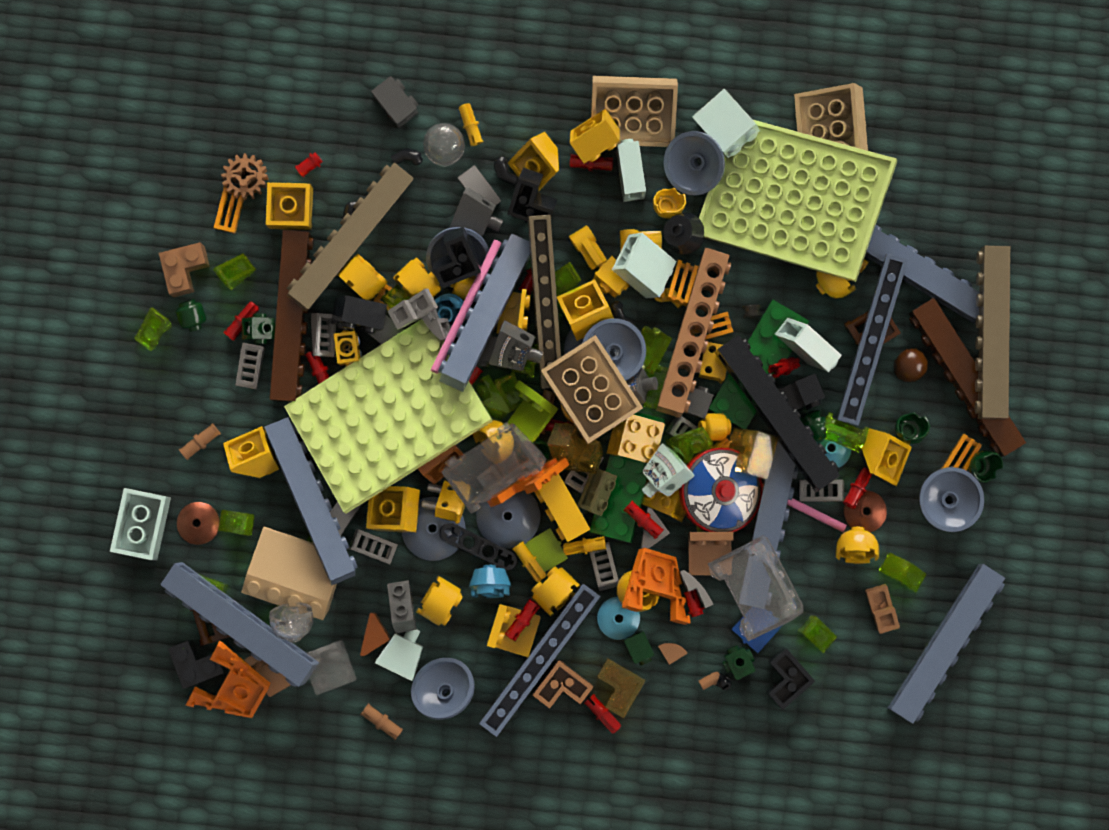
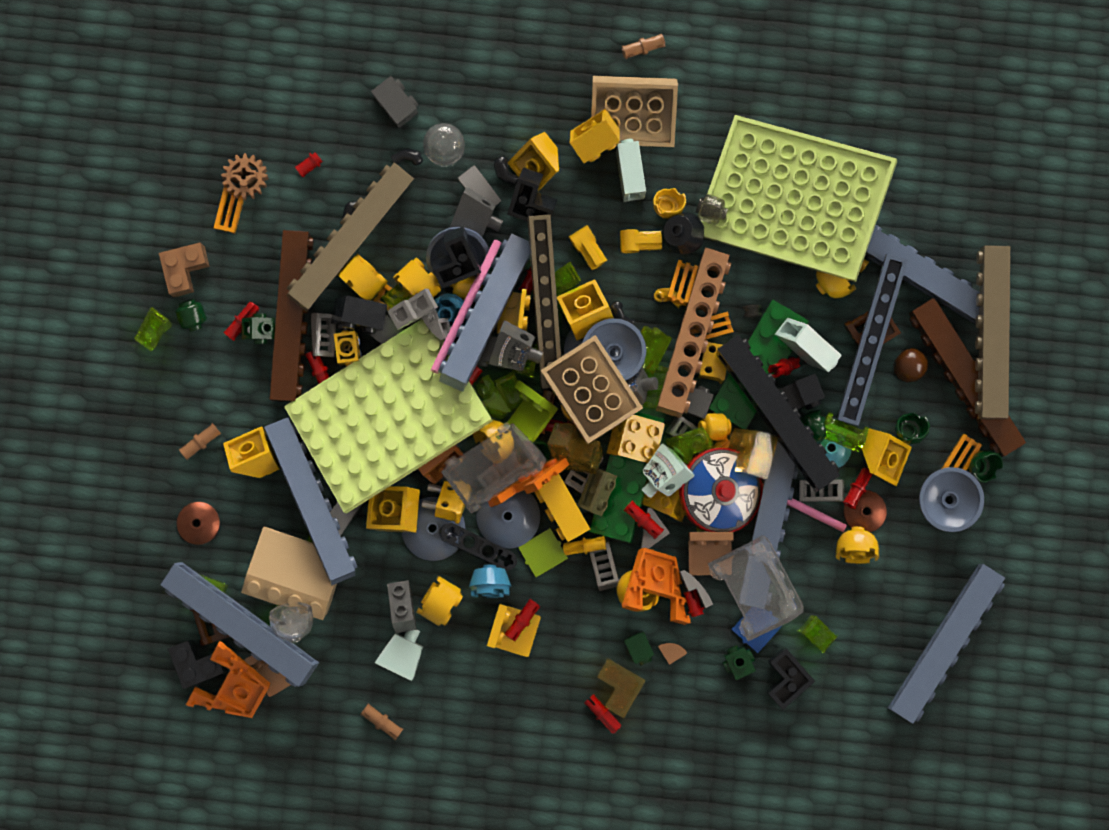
light aqua brick [110,488,171,560] -> none
clear neon green slope [213,253,256,290] -> none
clear neon green slope [218,510,255,536] -> none
light grey slope [236,343,265,390] -> none
yellow brick [266,182,313,230] -> none
clear bracket [307,640,356,695] -> none
light grey slope [349,529,398,564] -> none
dark orange slope [360,612,392,656] -> none
sand blue dish [411,658,475,720] -> none
yellow axle [459,103,483,146] -> none
sand blue brick [479,584,601,737] -> none
yellow axle [512,541,546,582] -> none
yellow brick [531,566,581,616] -> none
medium nougat brick [533,660,593,708] -> none
red pin [570,154,613,171] -> none
yellow head [593,256,629,298] -> none
medium azure dish [597,597,640,640] -> none
light aqua brick [612,233,677,298] -> none
sand blue dish [664,131,725,195] -> none
light aqua brick [692,89,760,158] -> none
arm [699,672,732,690] -> none
tan slope [794,83,868,151] -> none
medium nougat slope [865,584,900,634] -> none
clear neon green slope [879,552,927,592] -> none
none -> medium nougat pin [621,34,666,59]
none -> clear smoke head [695,194,728,225]

